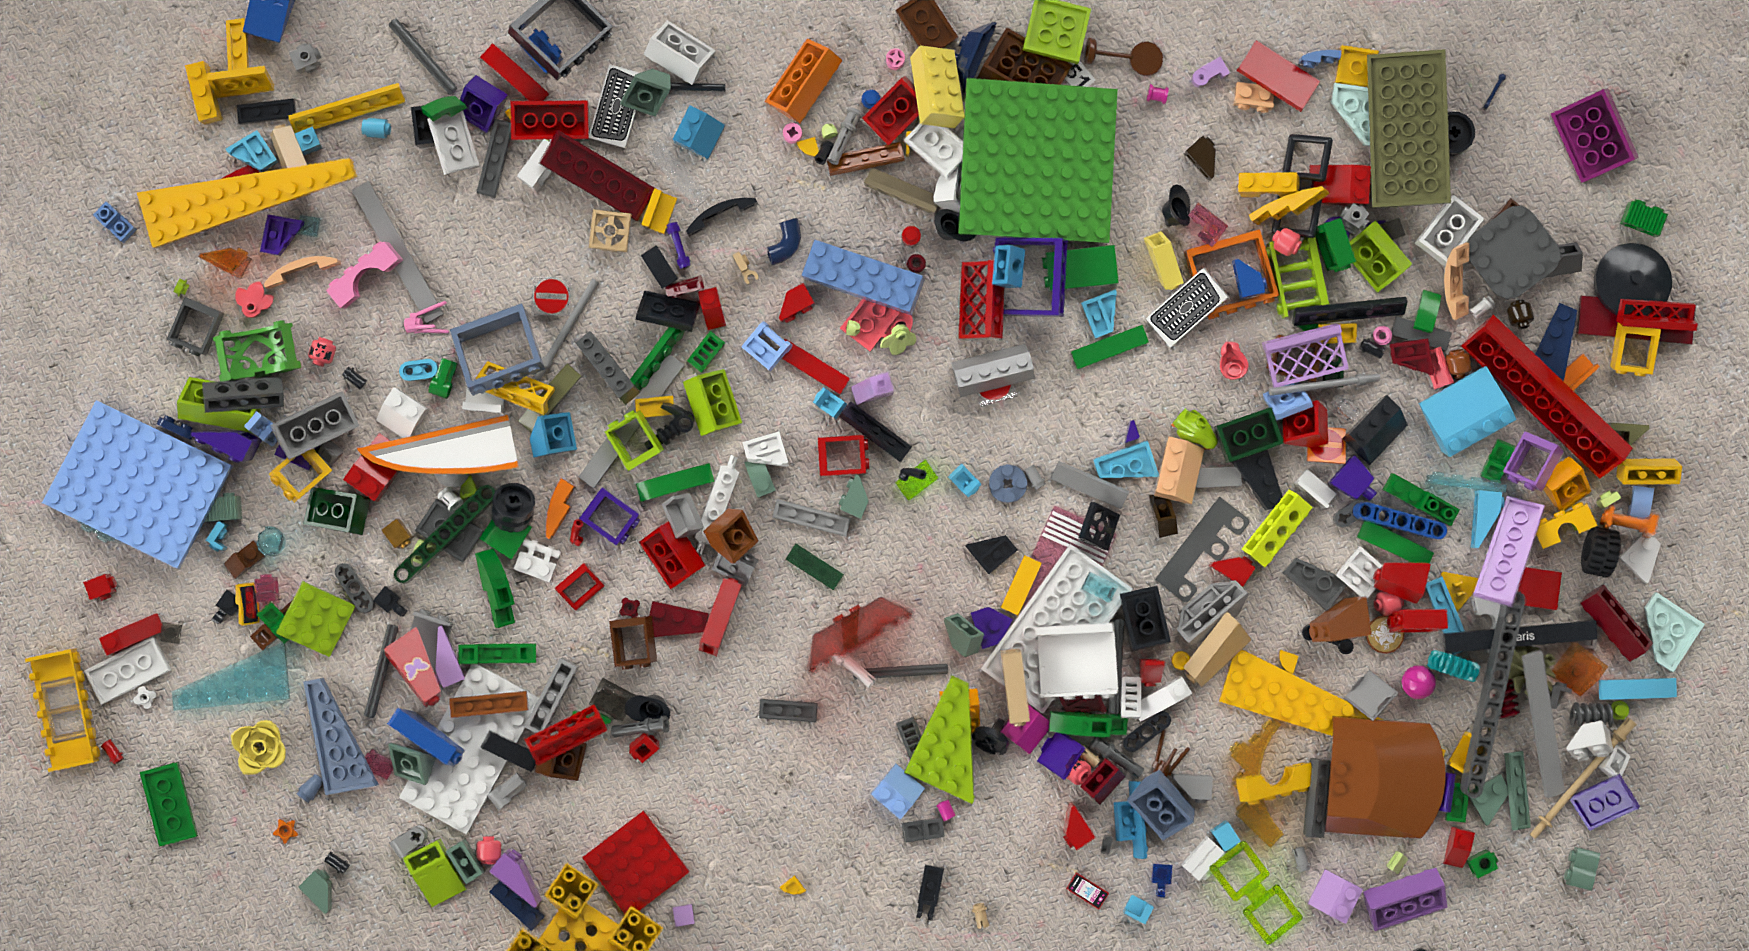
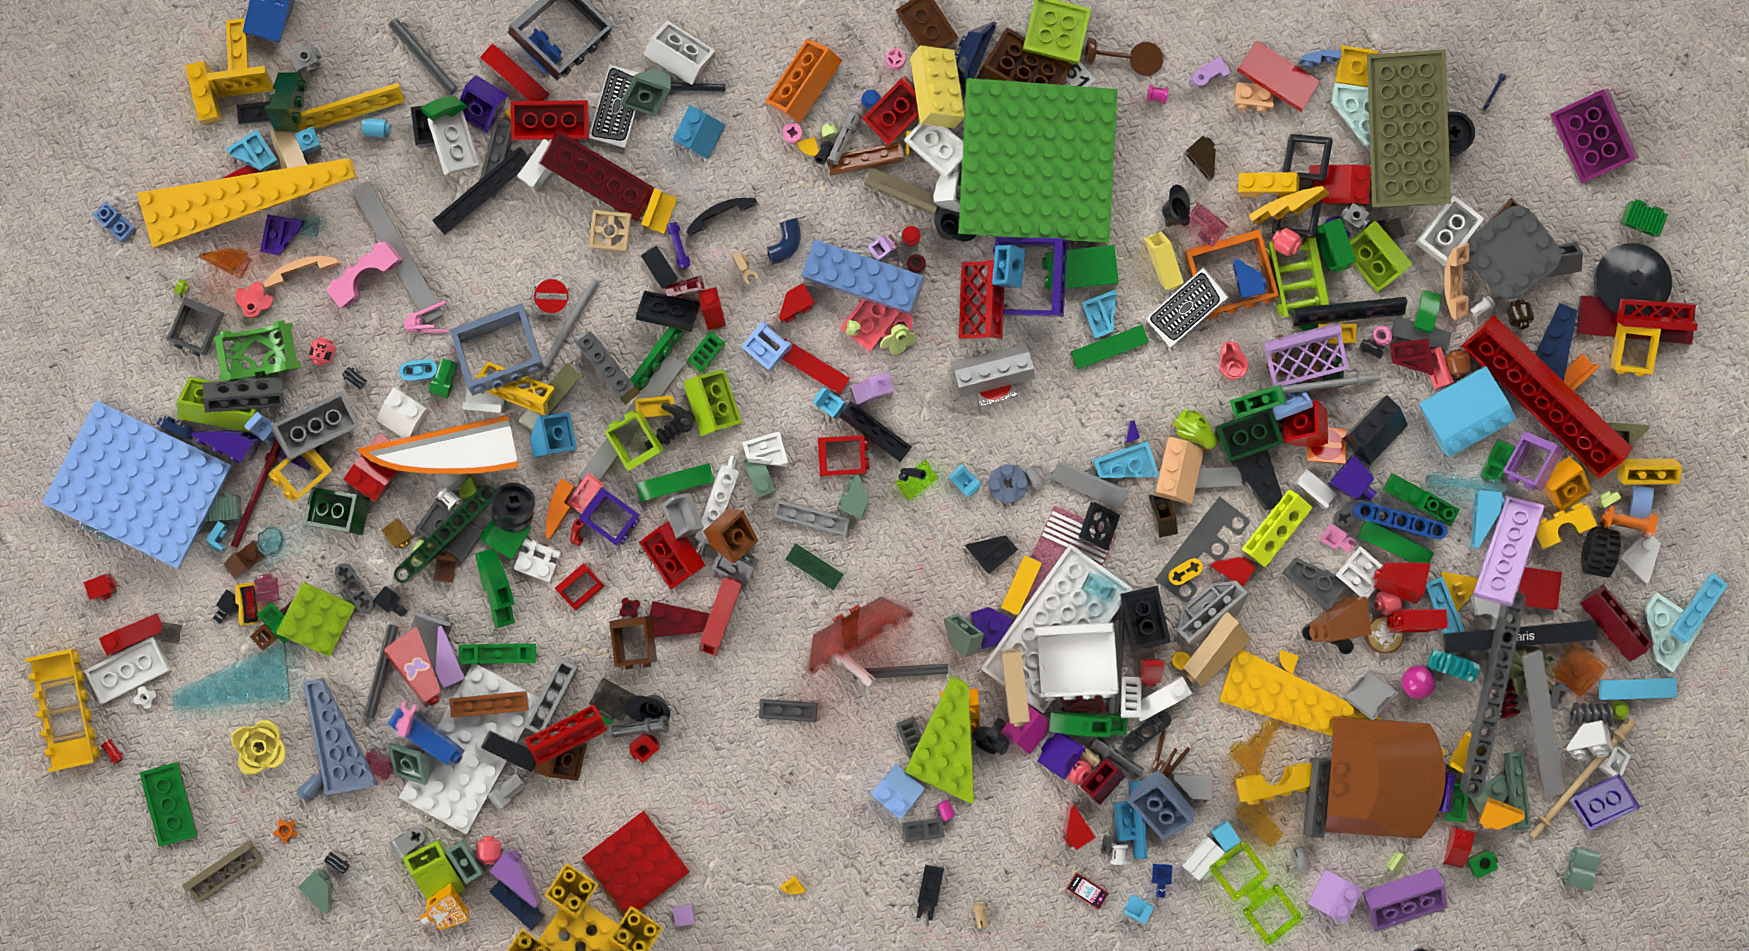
none -> dark tan fence [182,840,263,903]
none -> dark red bar [231,439,281,548]
none -> dark green wedge [265,72,307,131]
none -> bright pink plate [396,701,418,737]
none -> light orange torso [420,883,469,930]
none -> black tile [432,147,530,236]
none -> reddish brown bracket [434,553,456,583]
none -> coral plate [566,472,604,514]
none -> lavender leg [868,234,900,261]
none -> white bush [1110,843,1128,865]
none -> yellow beam [1168,558,1203,585]
none -> green slope [1229,384,1287,418]
none -> bright pink plate [1320,524,1357,553]
none -> light orange slope [1479,797,1525,830]
none -> medium azure plate [1669,573,1728,644]

